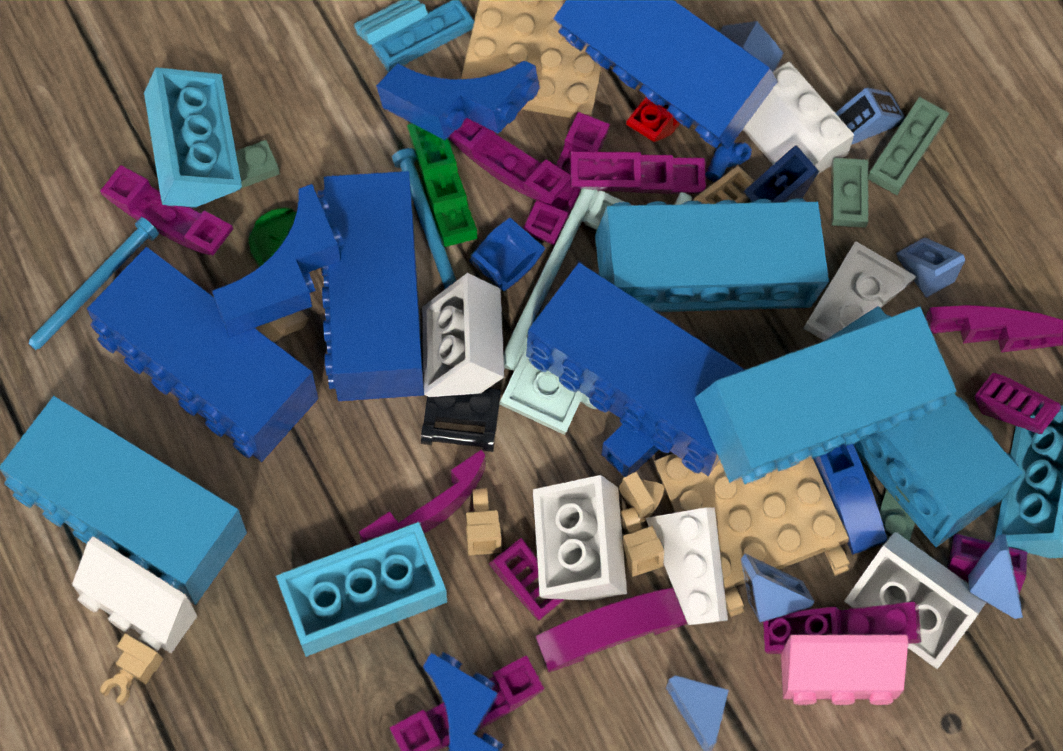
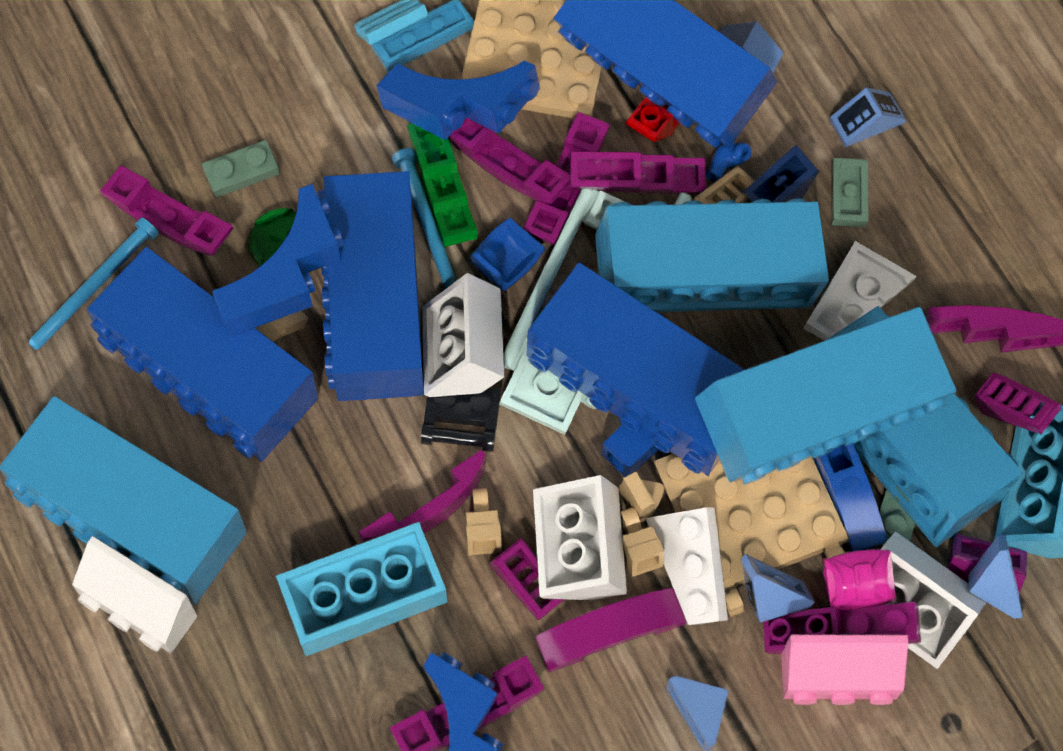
tan piece [100,634,163,705] -> none
medium azure slope [144,67,242,207] -> none
white slope [743,61,854,175] -> none
sand green plate [868,97,949,195] -> none
medium blue slope [896,237,965,298] -> none
none -> dark pink piece [822,549,897,610]

